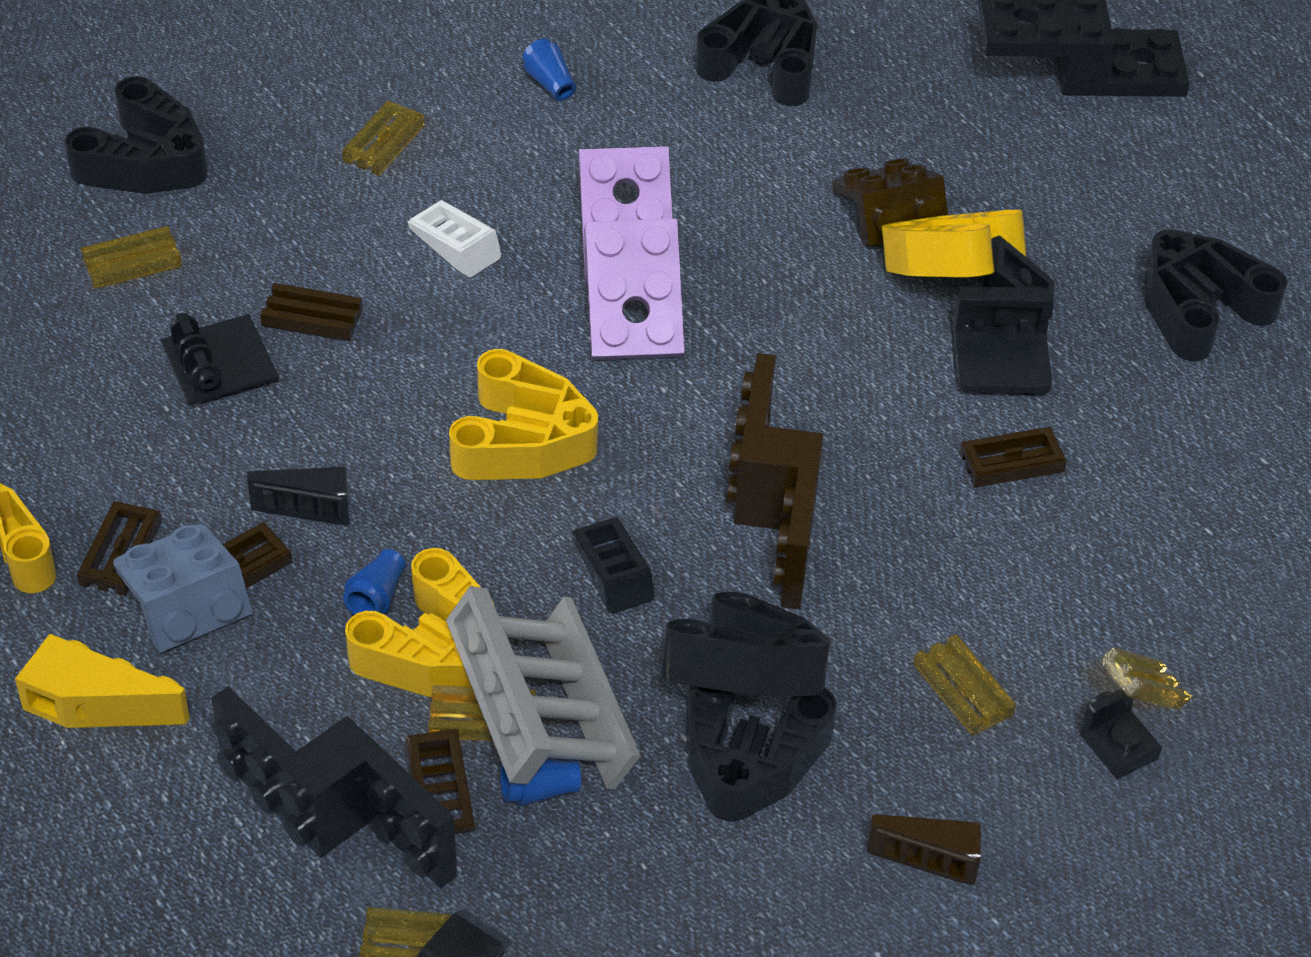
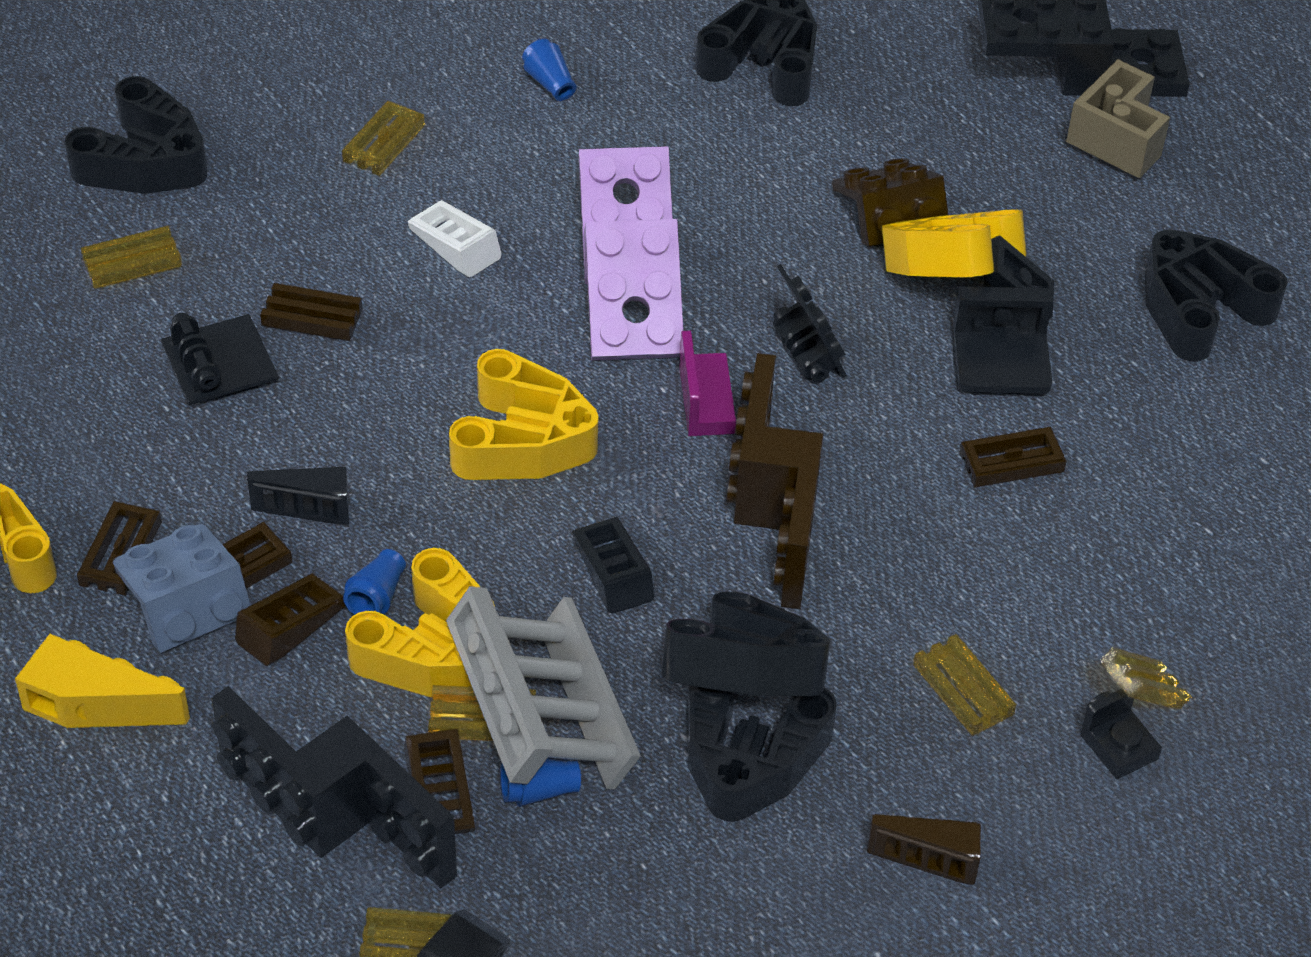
none -> dark brown slope [235,573,346,666]
none -> magenta panel [679,330,736,436]
none -> black hinge [773,264,847,382]
none -> dark tan brick [1066,59,1170,178]

